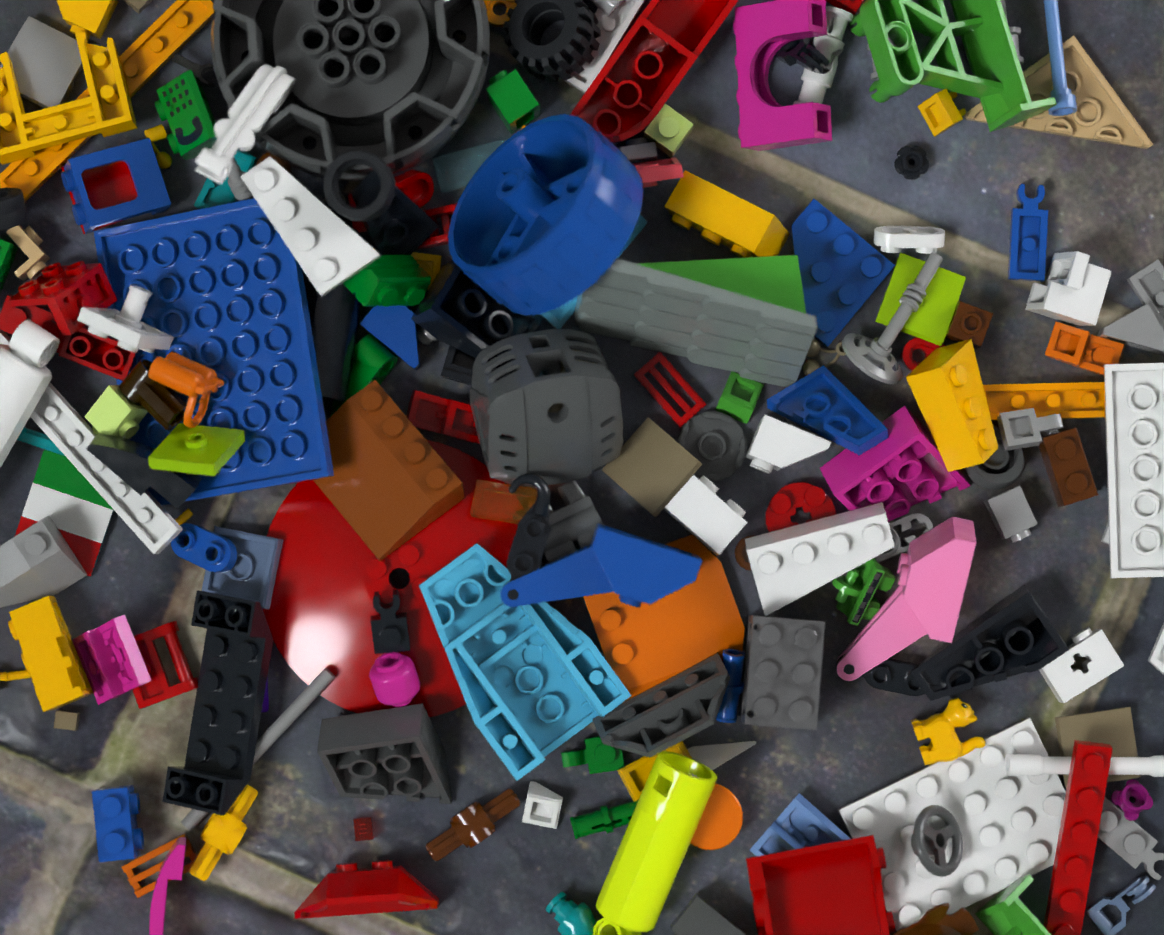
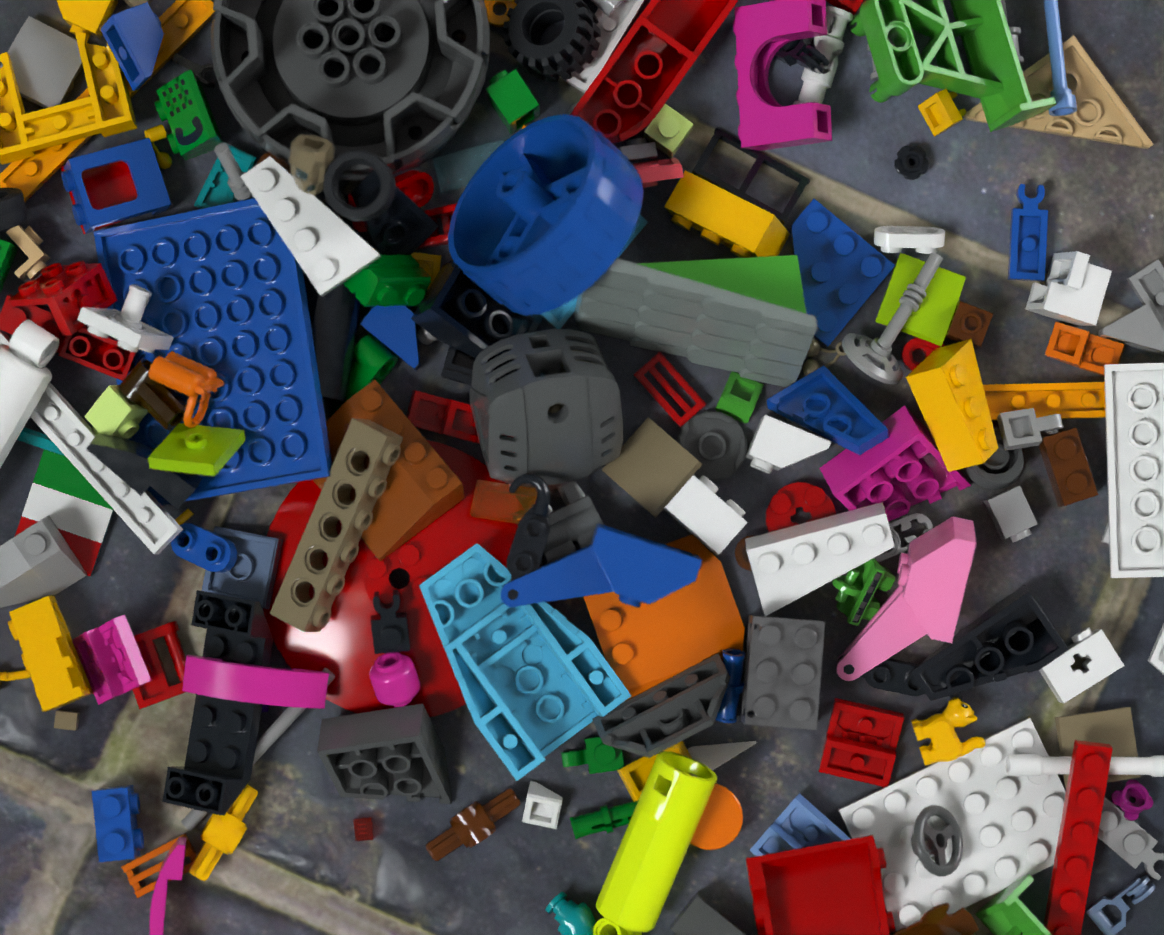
white piece [195,64,296,184] -> none
red wedge [294,860,439,919] -> none
none -> blue slope [100,2,164,91]
none -> dark pink slope [182,655,329,709]
none -> dark tan brick [269,418,404,632]
none -> dark tan rock [289,135,334,195]
none -> black window [692,128,810,226]
none -> red slope [819,698,904,787]

